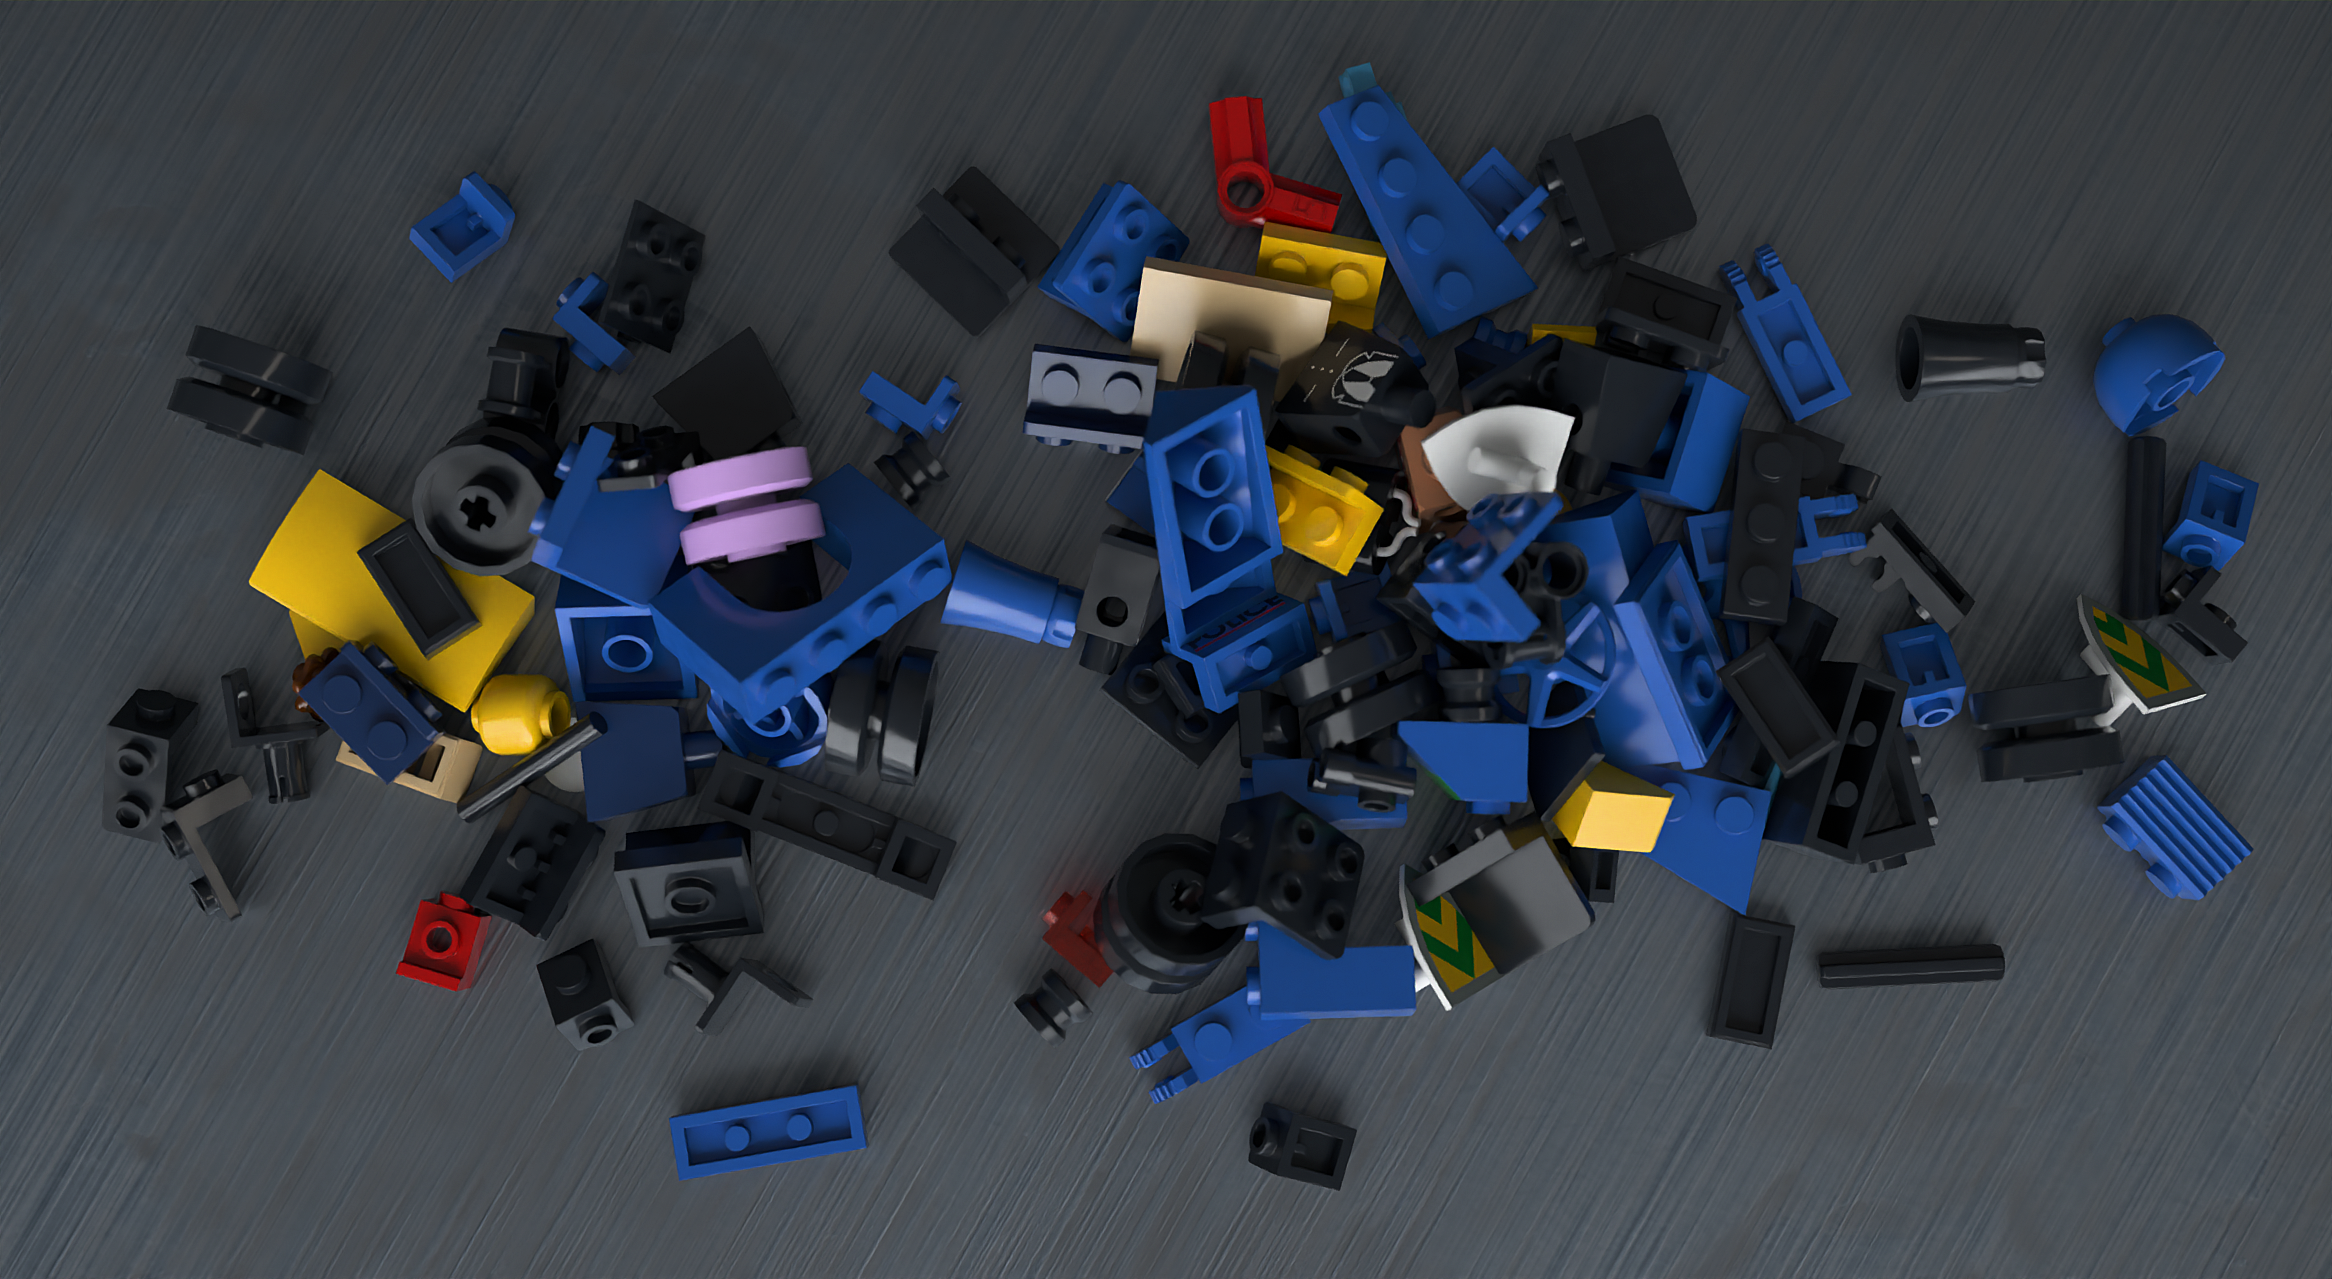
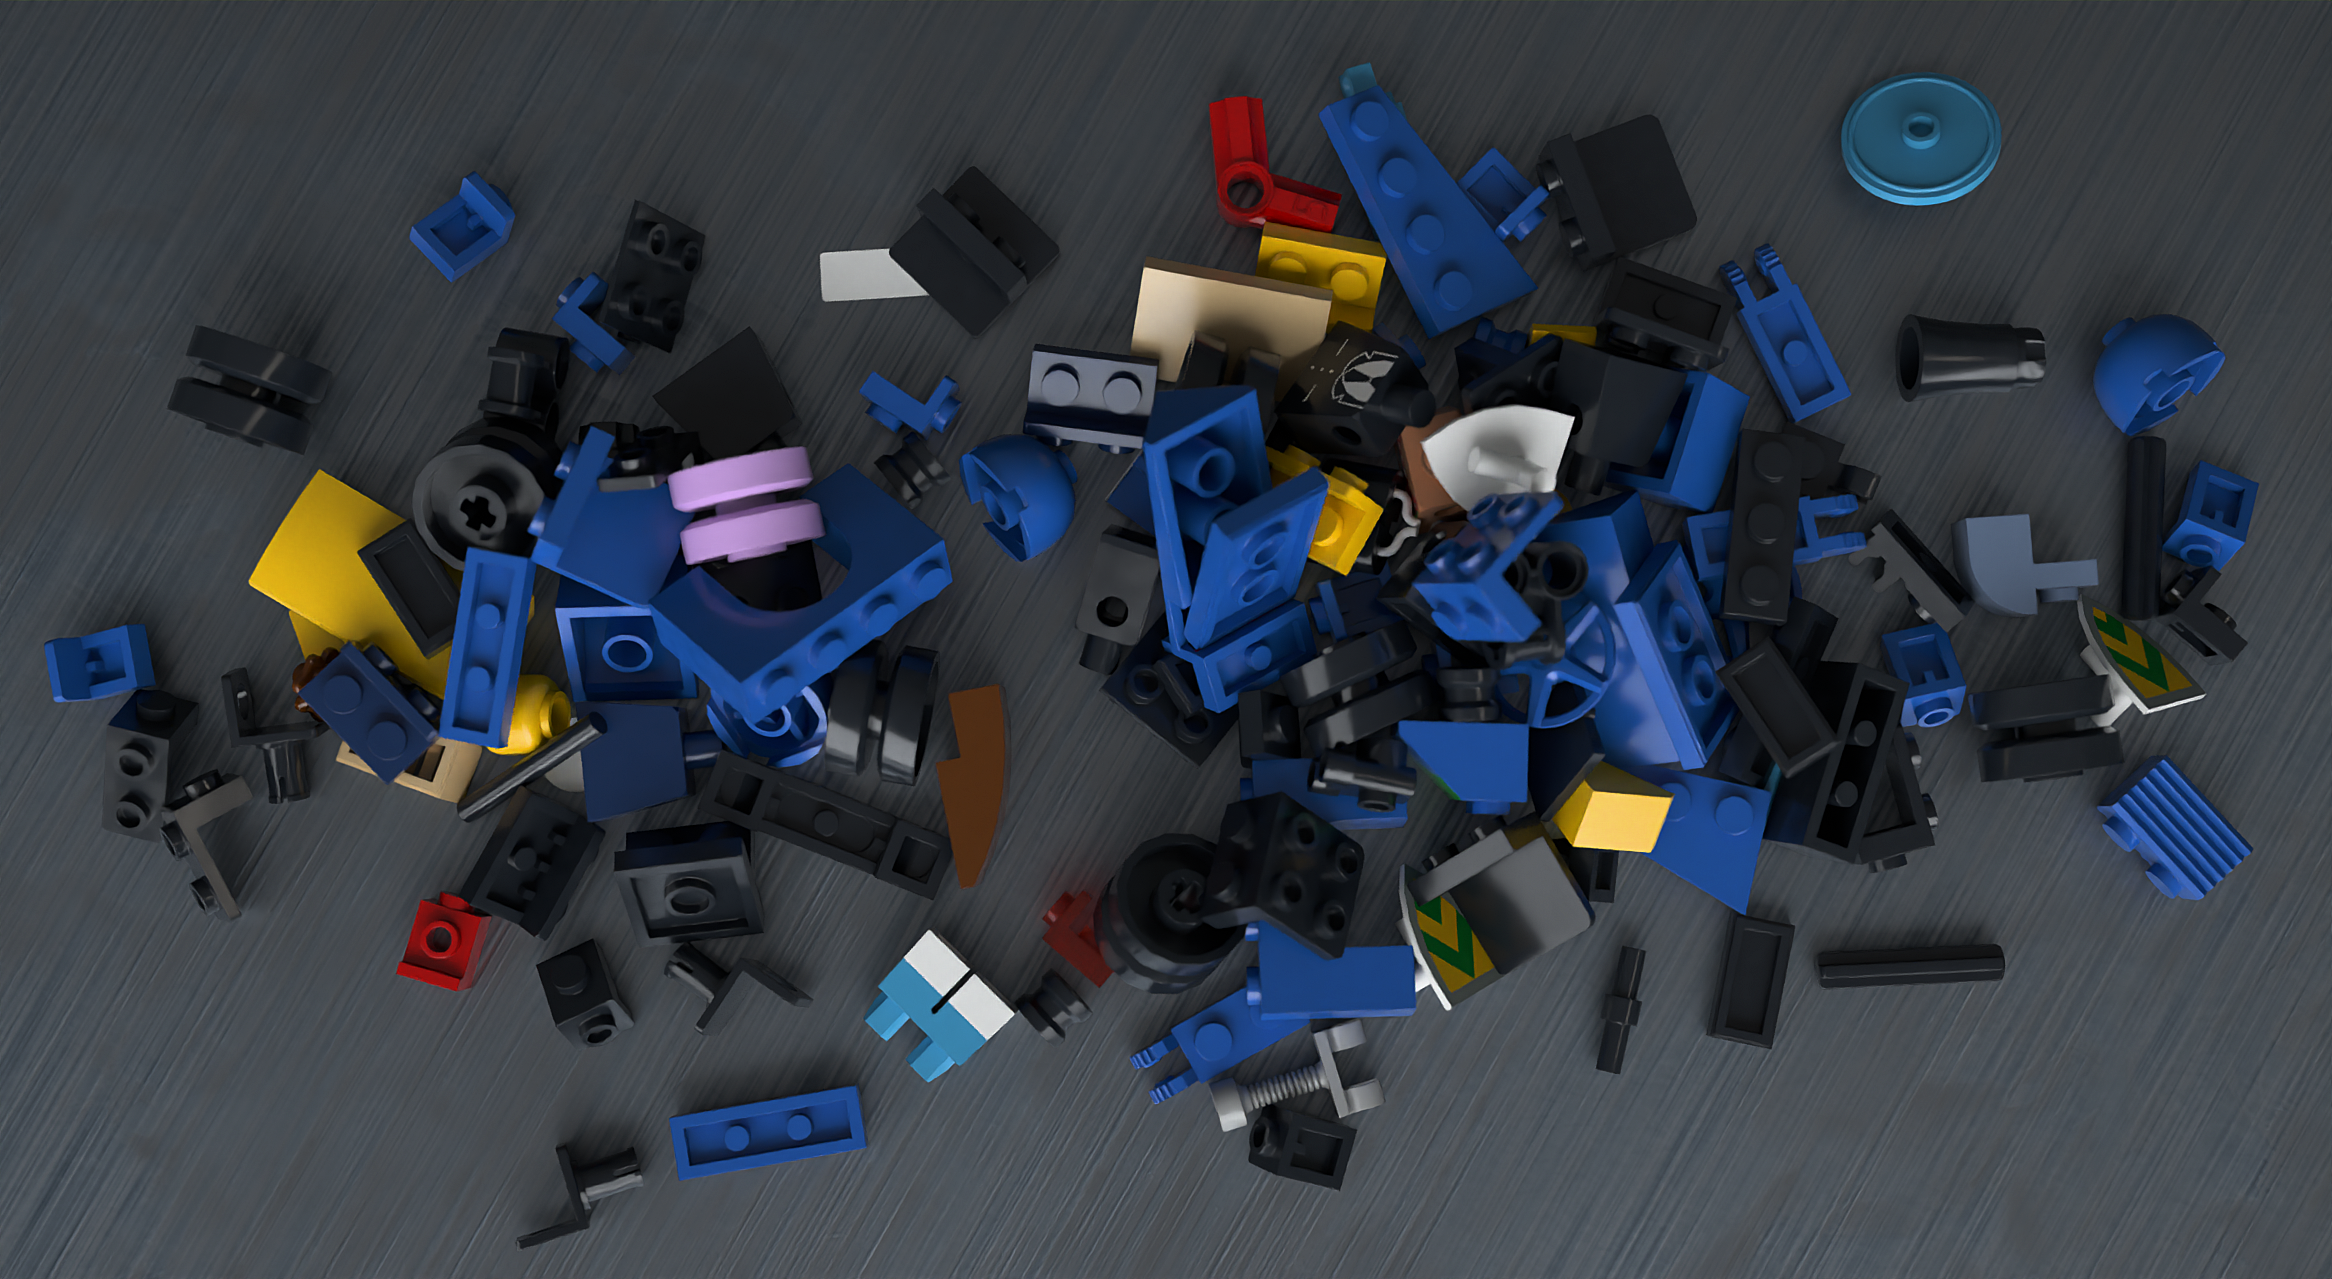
blue plant [940,540,1085,648] -> none
blue bracket [1037,180,1190,342] -> none
none -> blue bracket [44,624,156,703]
none -> blue plate [438,547,537,749]
none -> black bracket [515,1143,645,1251]
none -> white sticker [820,249,929,302]
none -> hips [863,927,1018,1083]
none -> reddish brown slope [935,684,1012,890]
none -> blue cylinder [959,434,1077,562]
none -> blue tile [1183,466,1330,650]
none -> light grey bar [1209,1018,1386,1132]
none -> black bar [1595,945,1647,1074]
none -> dark azure shield [1841,72,2002,206]
none -> sand blue brick [1951,514,2099,618]

